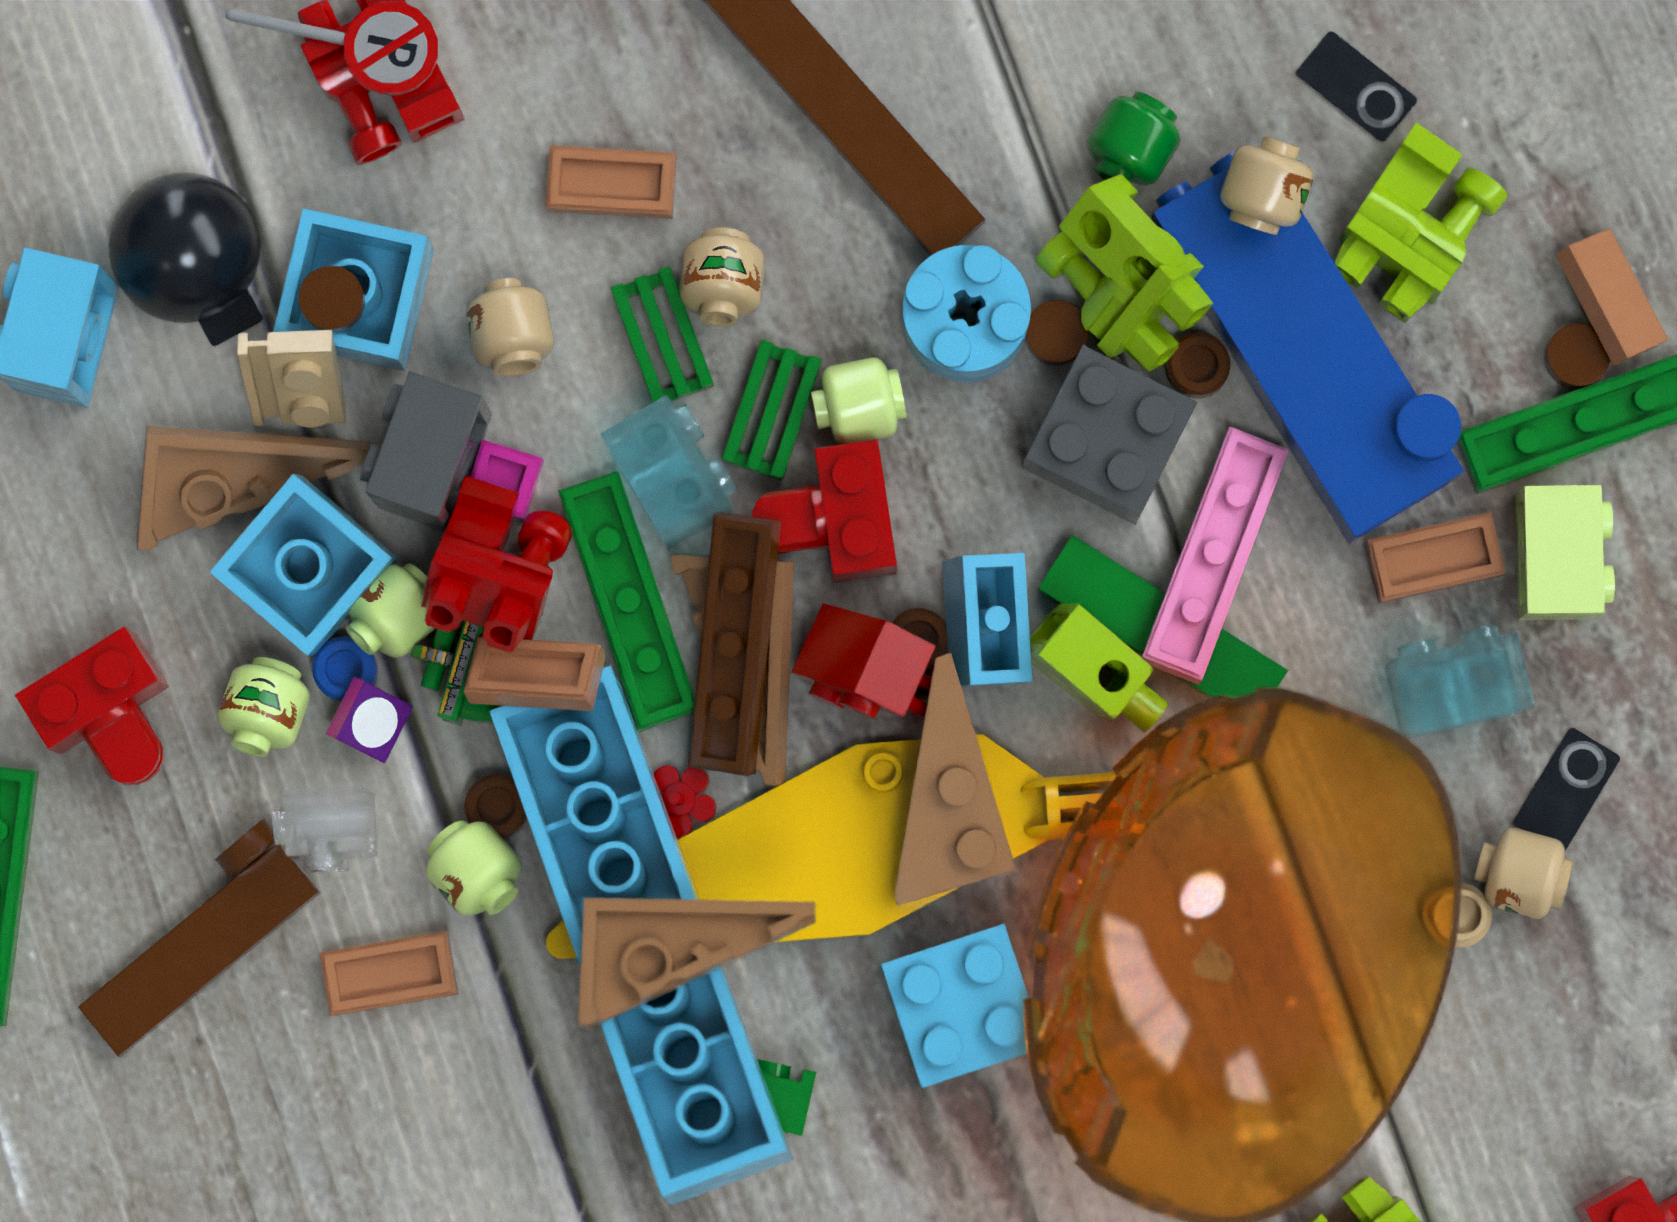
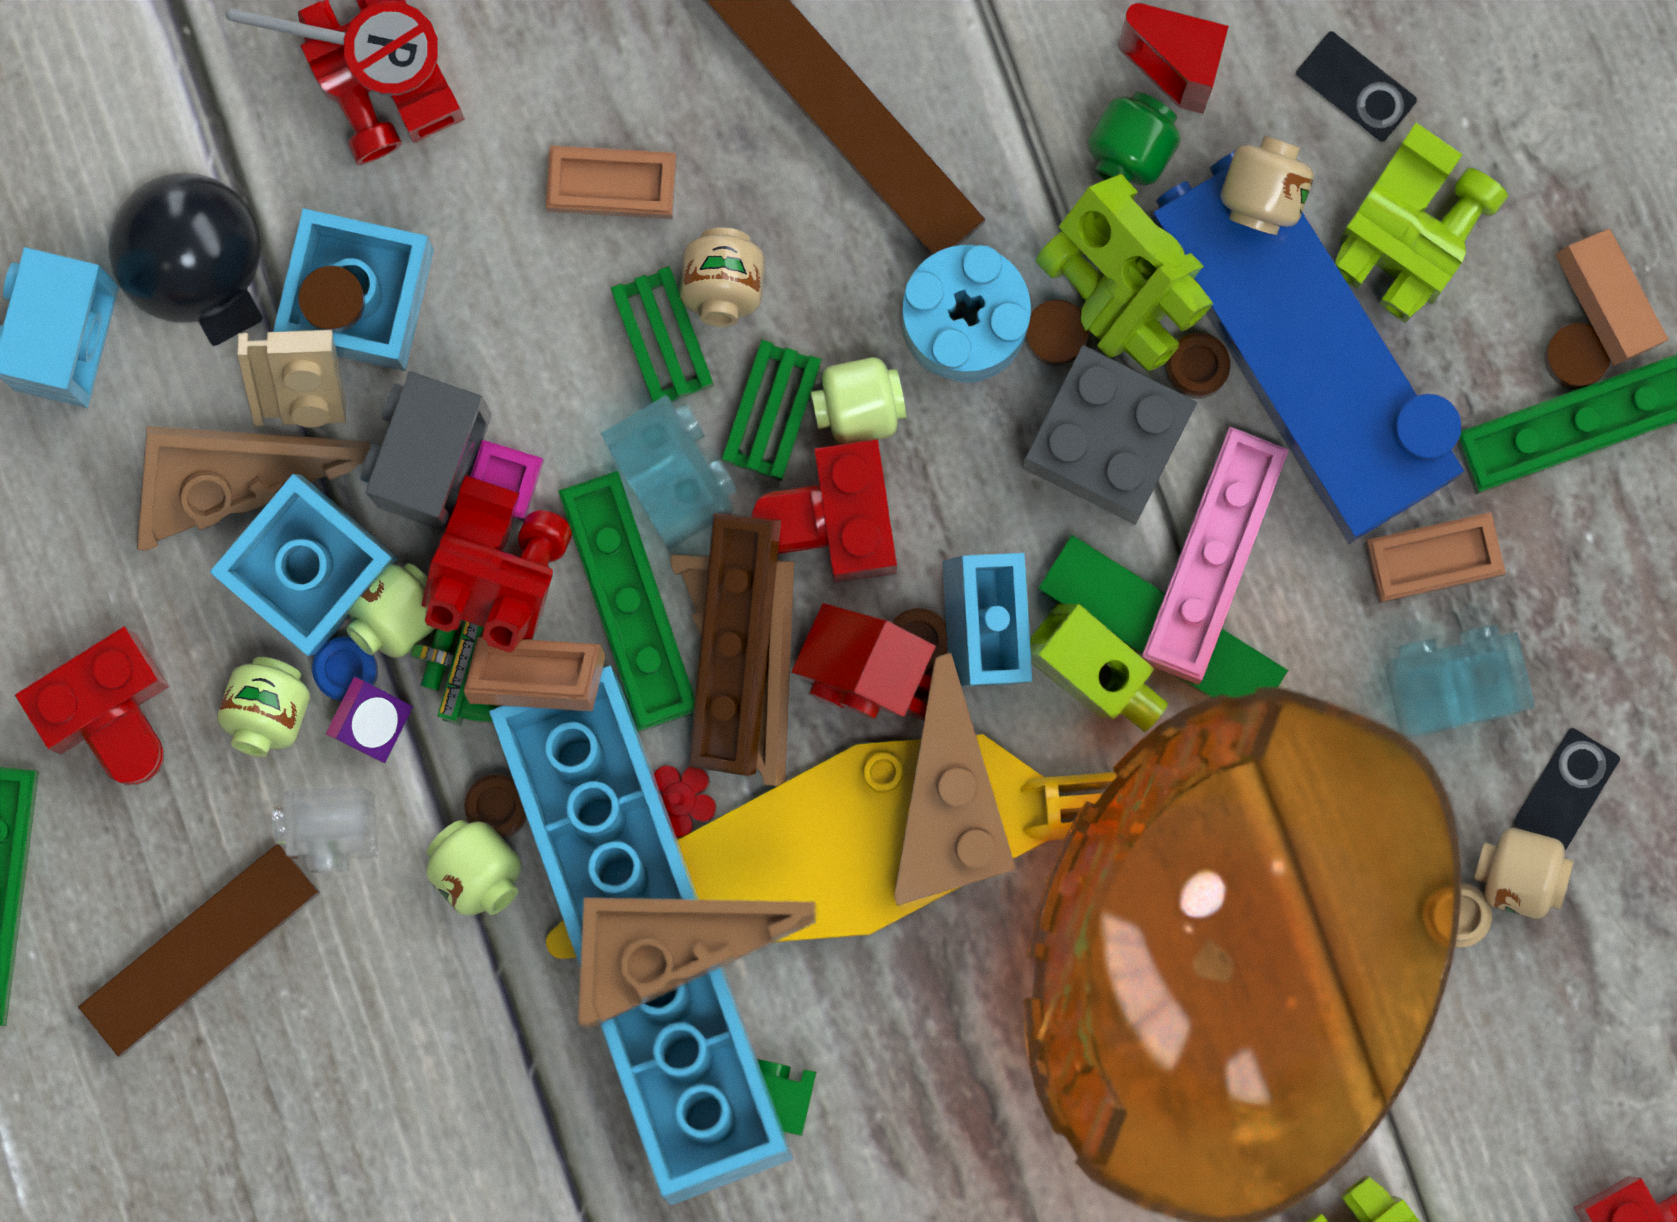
reddish brown tile [215,818,278,877] -> none
nougat tile [320,931,459,1016] -> none
tan head [466,278,554,377] -> none
medium azure brick [881,924,1045,1088] -> none
yellowish green brick [1515,485,1615,620] -> none
none -> red tile [1118,3,1229,114]

